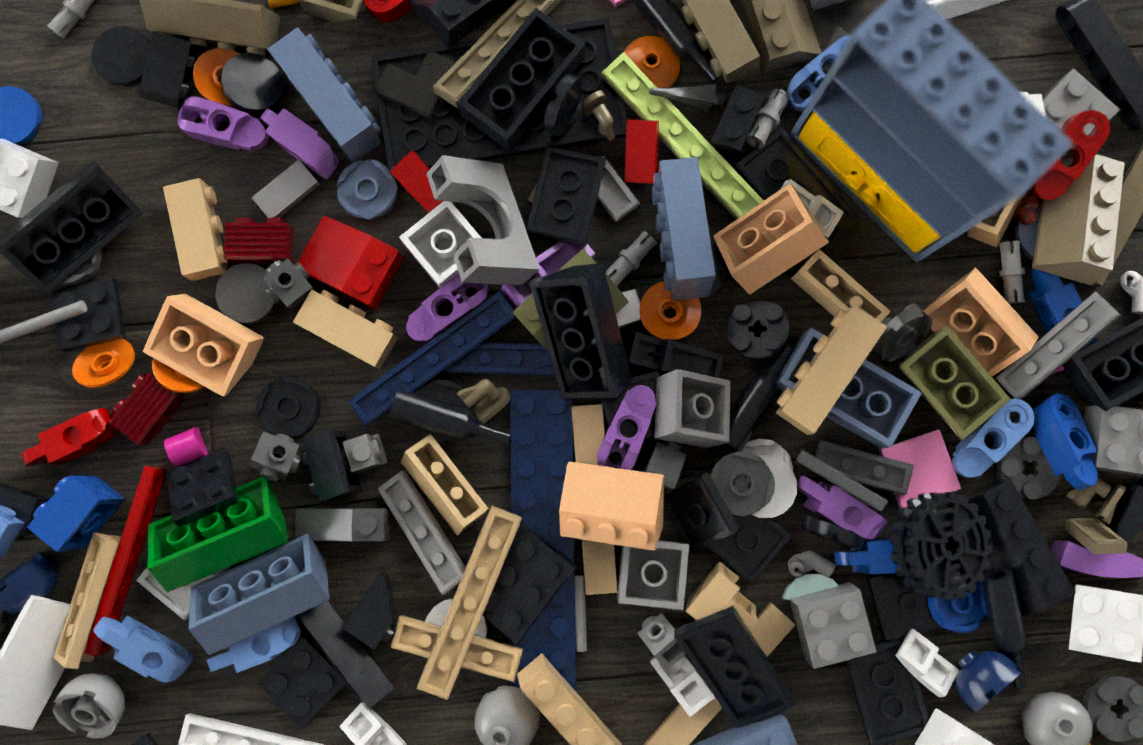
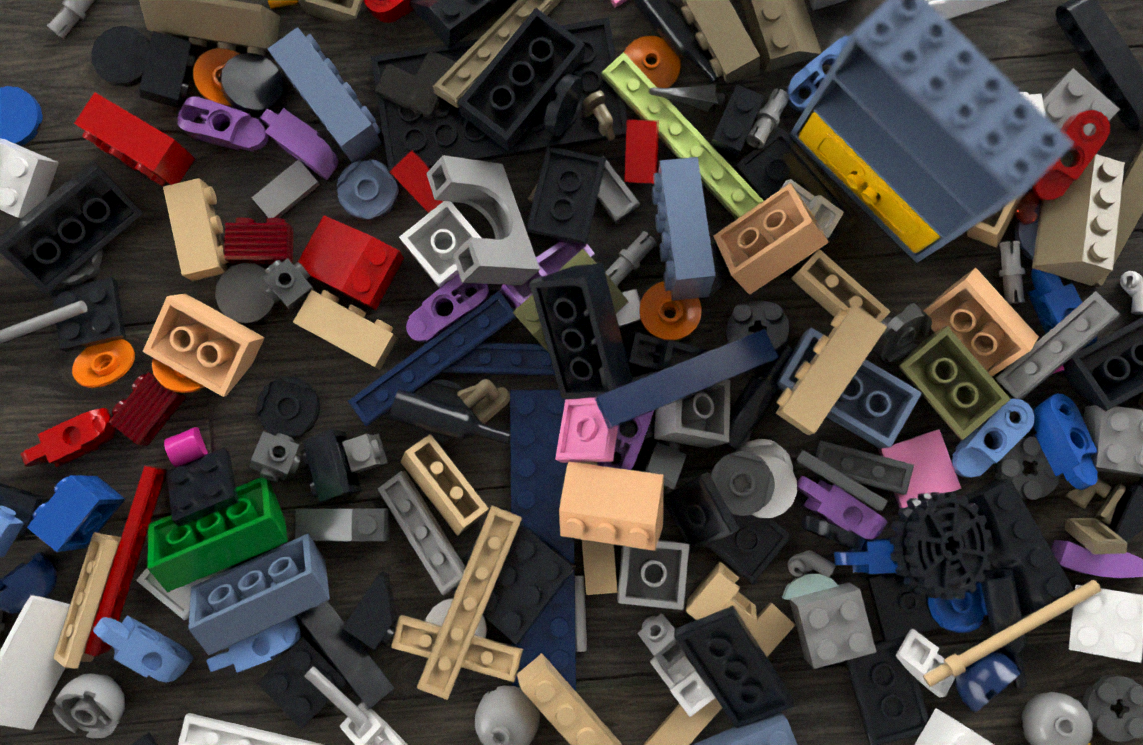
none -> red brick [74,92,195,187]
none -> light grey piece [304,666,369,727]
none -> bright pink tile [555,397,618,463]
none -> dark blue tile [595,329,779,429]
none -> tan bar [923,580,1101,687]

